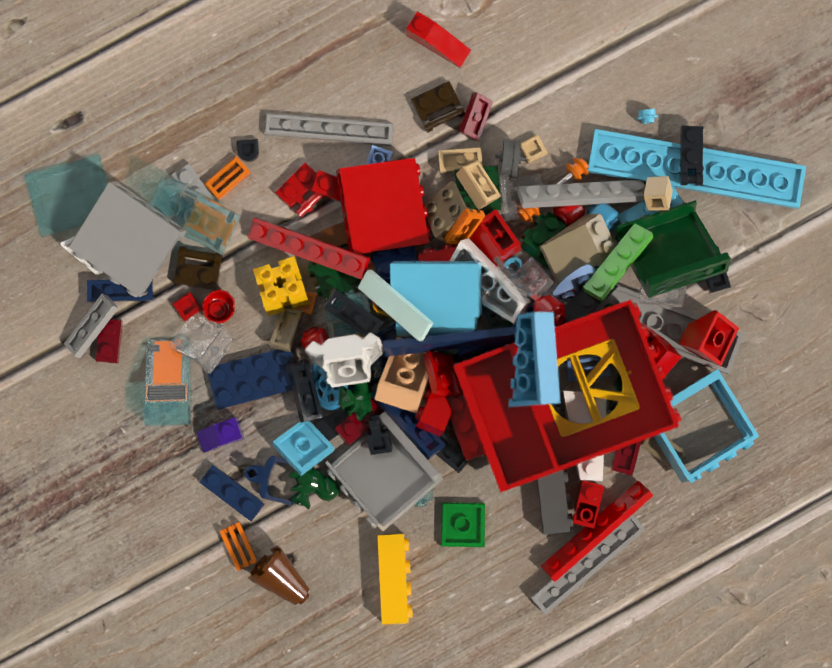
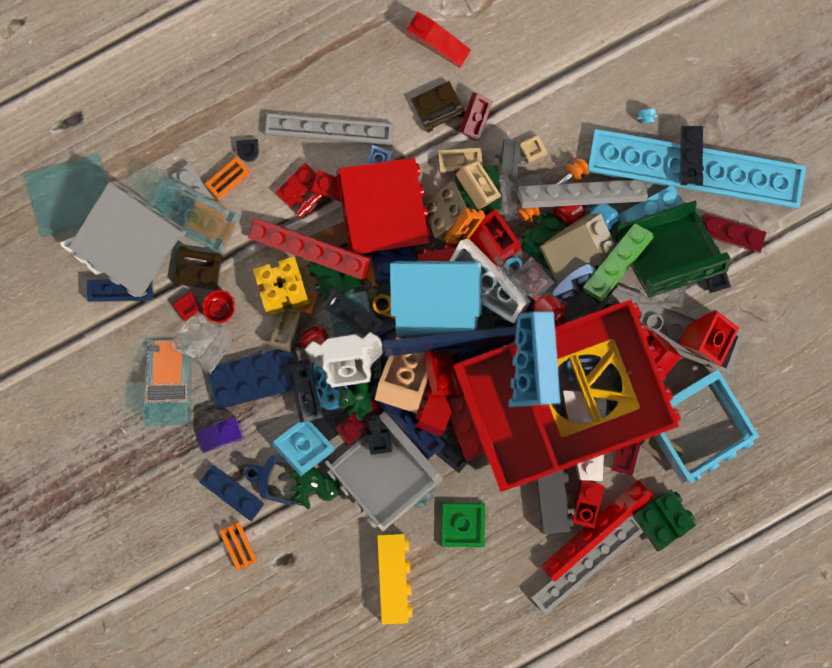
light grey plate [64,294,118,358] -> none
dark red plate [96,319,123,364] -> none
reddish brown cone [248,545,309,605] -> none
light aqua tile [358,269,433,341] -> none
tan brick [644,176,673,211] -> none
none -> dark green plate [632,489,696,552]
none -> dark red plate [702,213,767,253]

